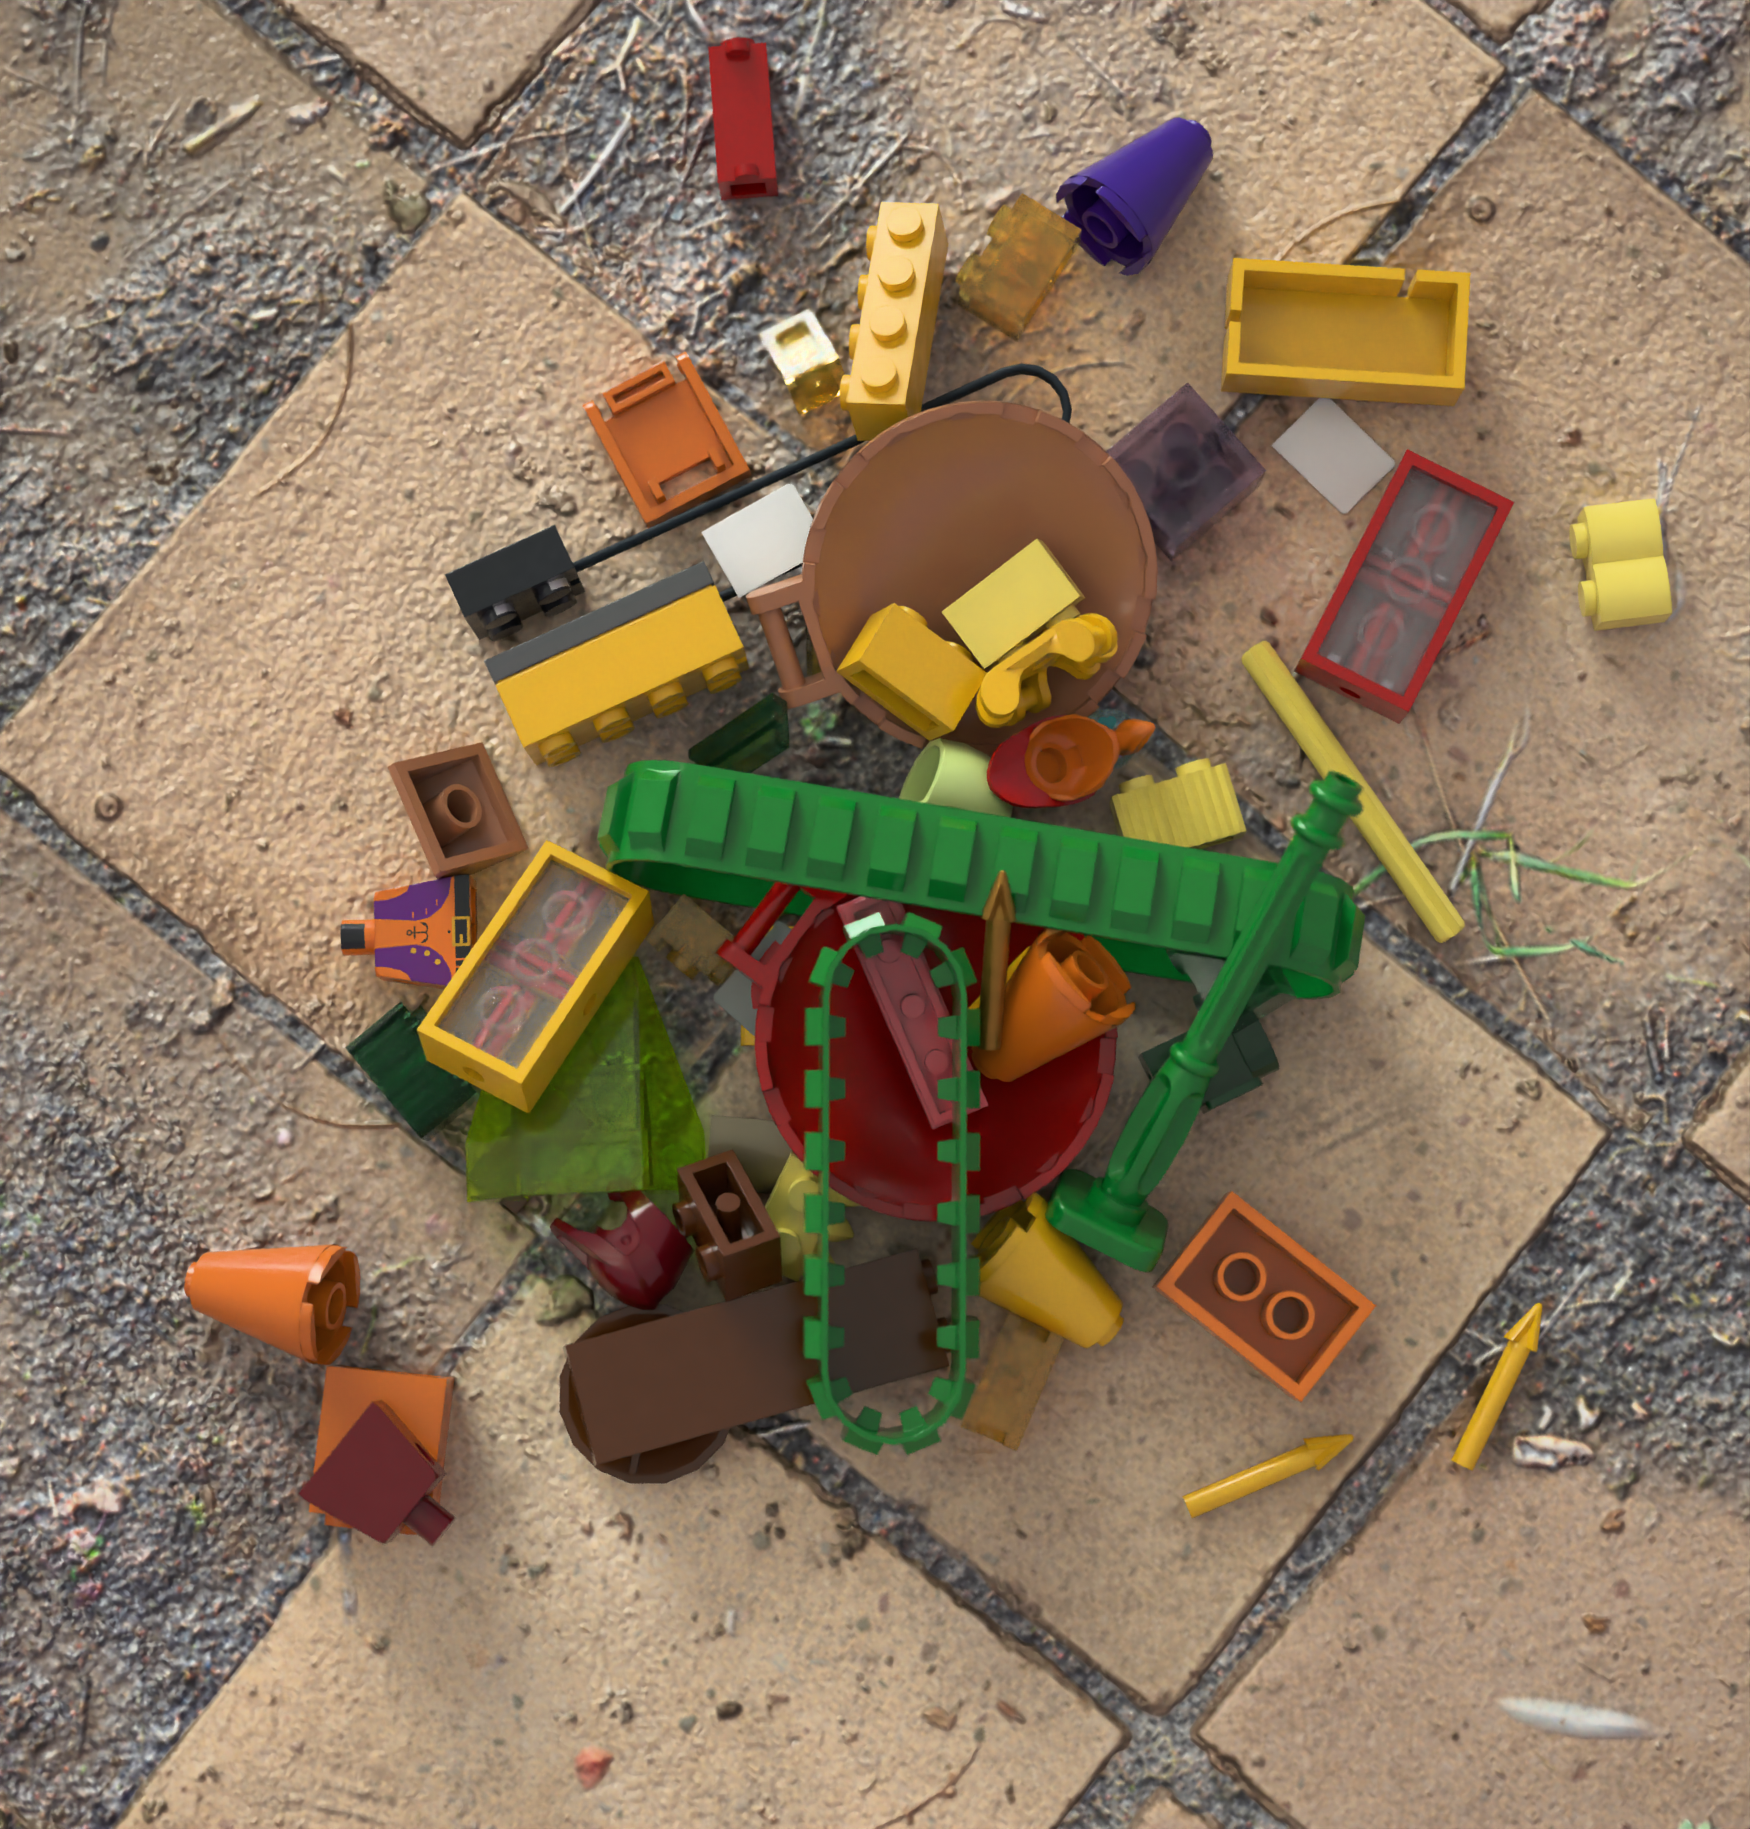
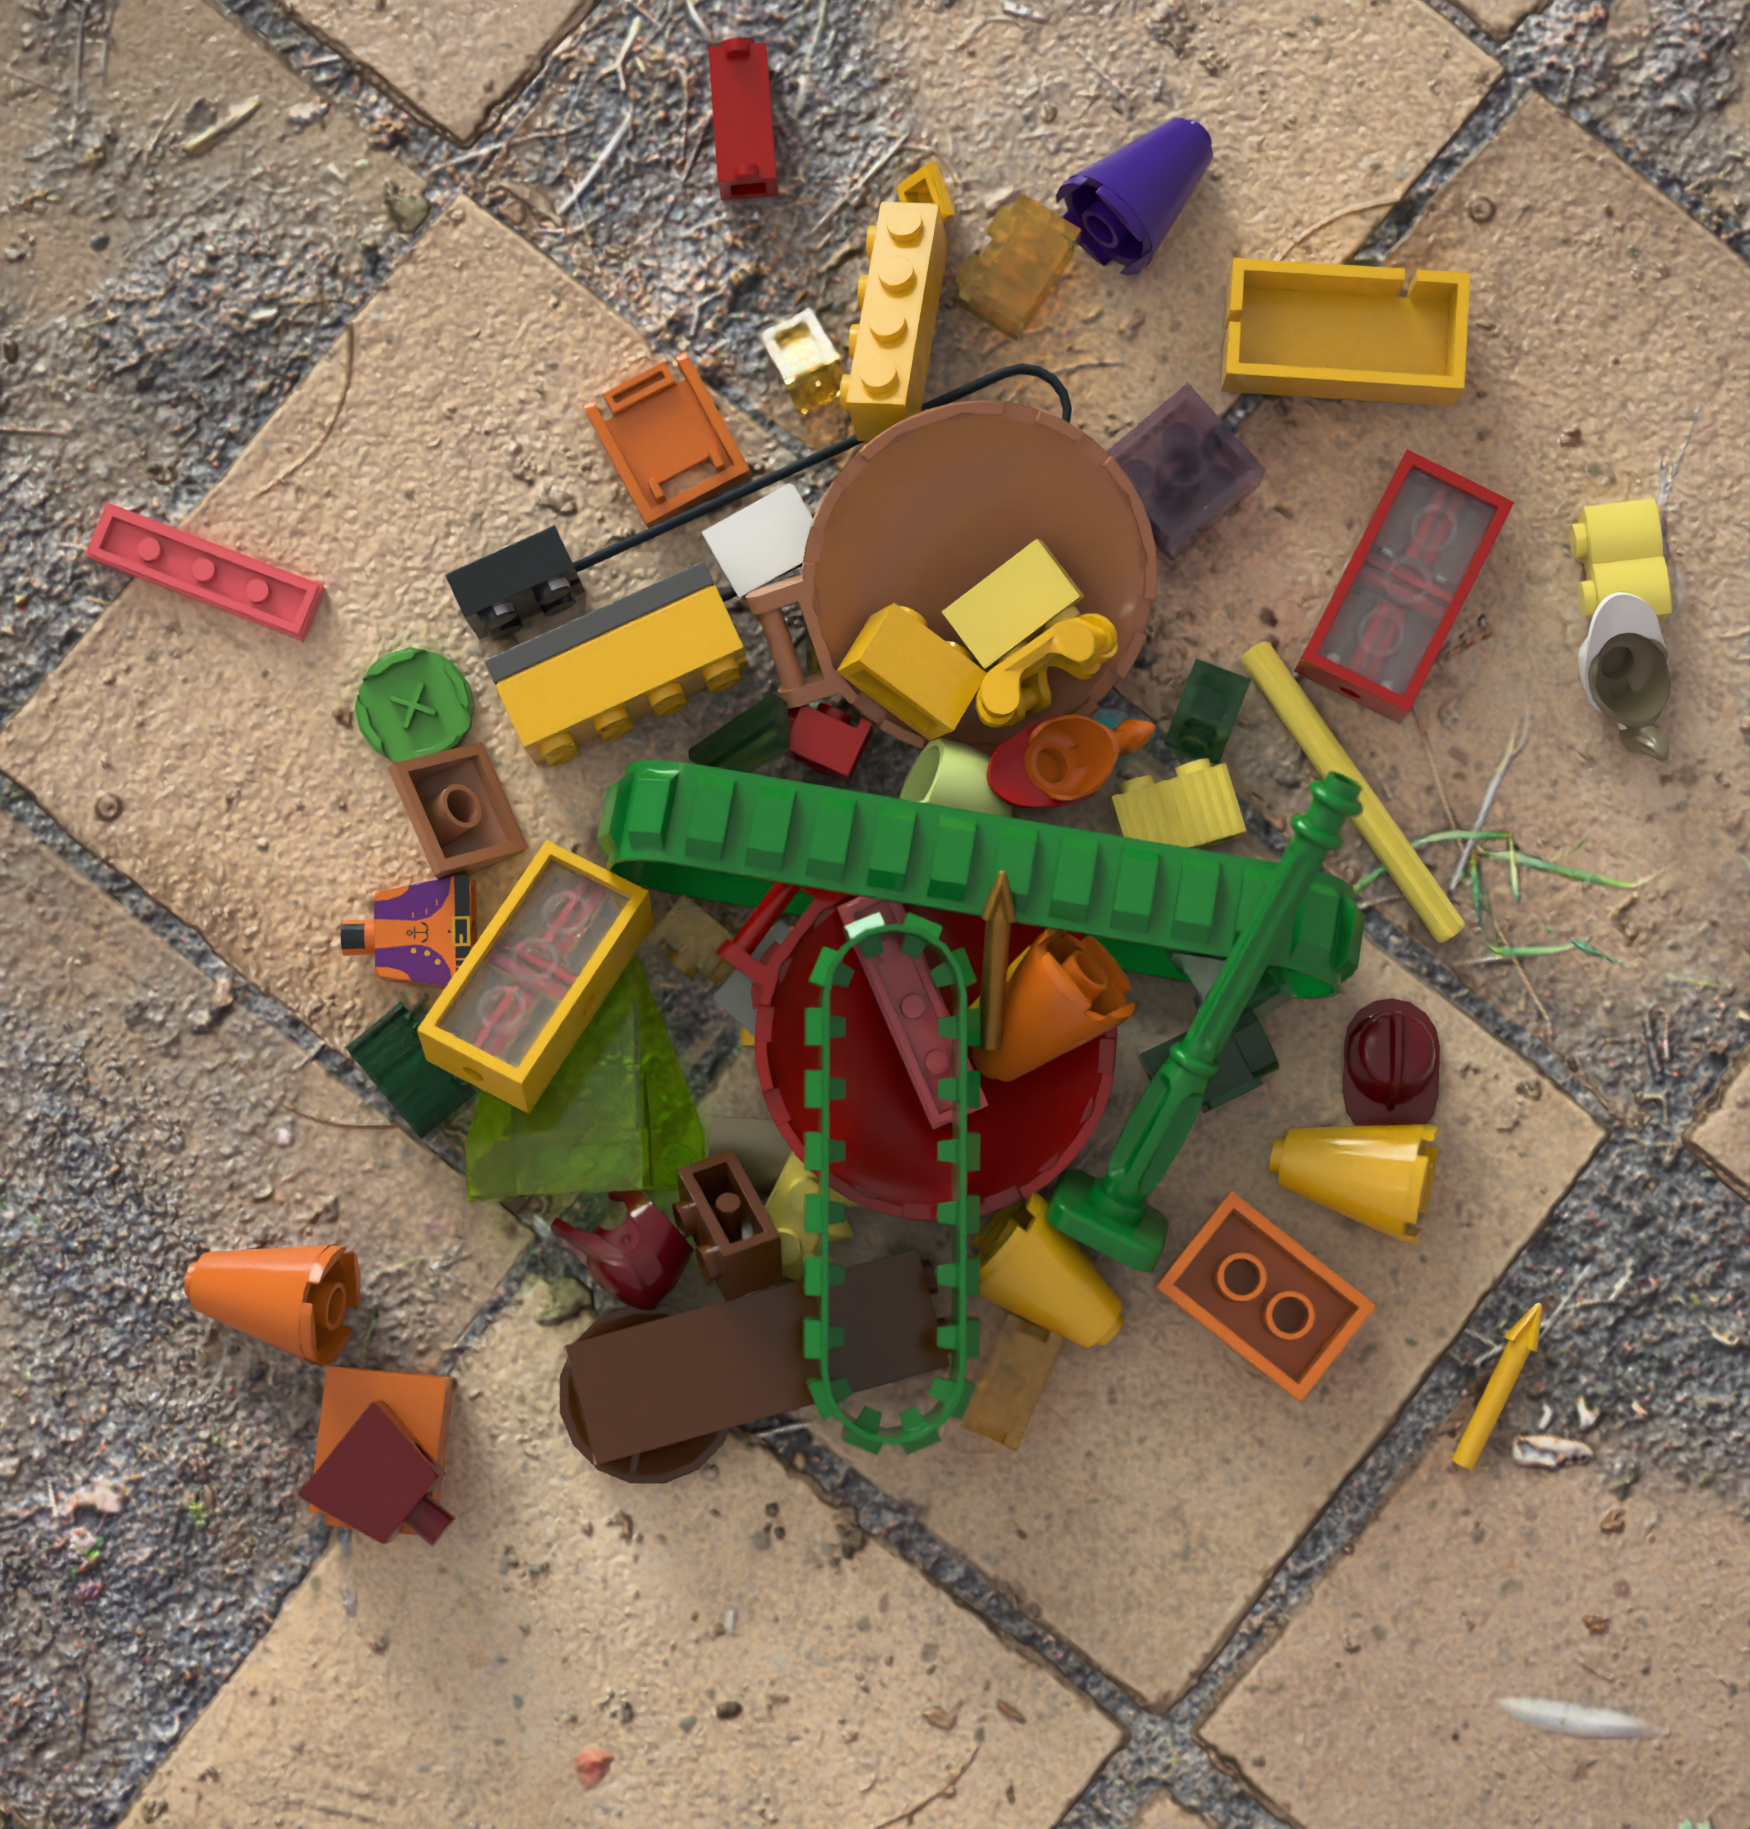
yellow piece [1182,1434,1354,1519] -> none
white sticker [1271,398,1395,514] -> none
none -> coral tile [84,502,326,642]
none -> bright green tile [355,648,474,763]
none -> red brick [778,702,873,785]
none -> yellow slope [895,161,955,223]
none -> clear green bracket [1164,659,1251,764]
none -> yellow cone [1269,1124,1440,1245]
none -> dark red piece [1343,998,1440,1126]
none -> dark tan hair [1578,592,1671,762]

